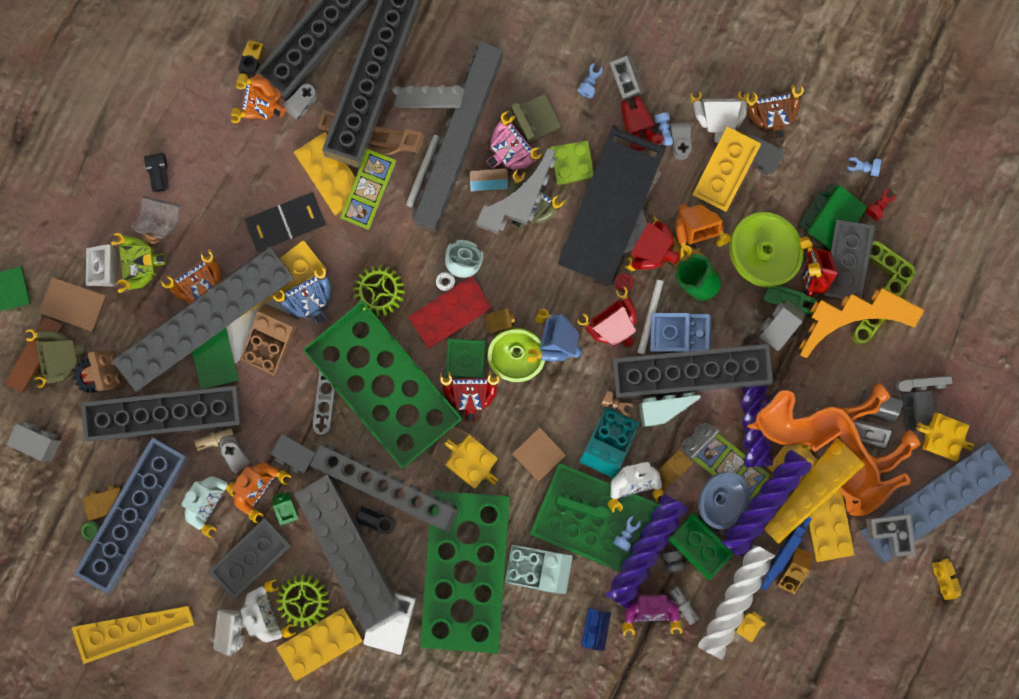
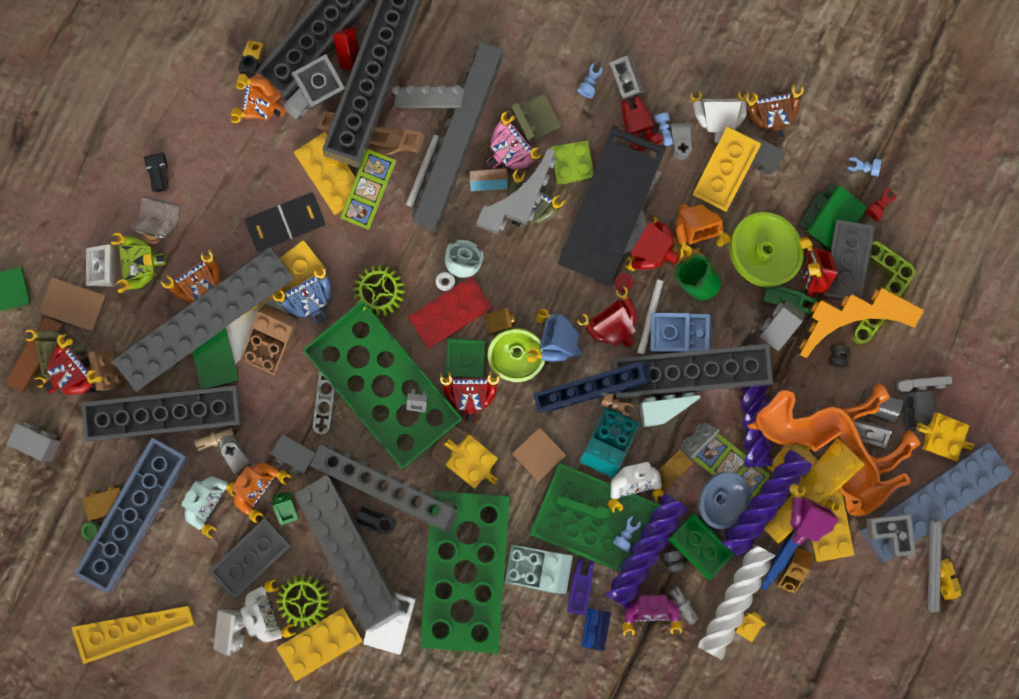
none -> torso [42,334,102,395]
none -> light grey brick [291,54,345,107]
none -> red slope [333,27,359,70]
none -> light grey tile [406,389,428,413]
none -> dark blue brick [533,362,652,413]
none -> dark purple hinge [567,558,594,615]
none -> magenta torso [790,484,840,545]
none -> pearl dark grey wheel [828,345,850,367]
none -> light grey axle [928,519,942,613]

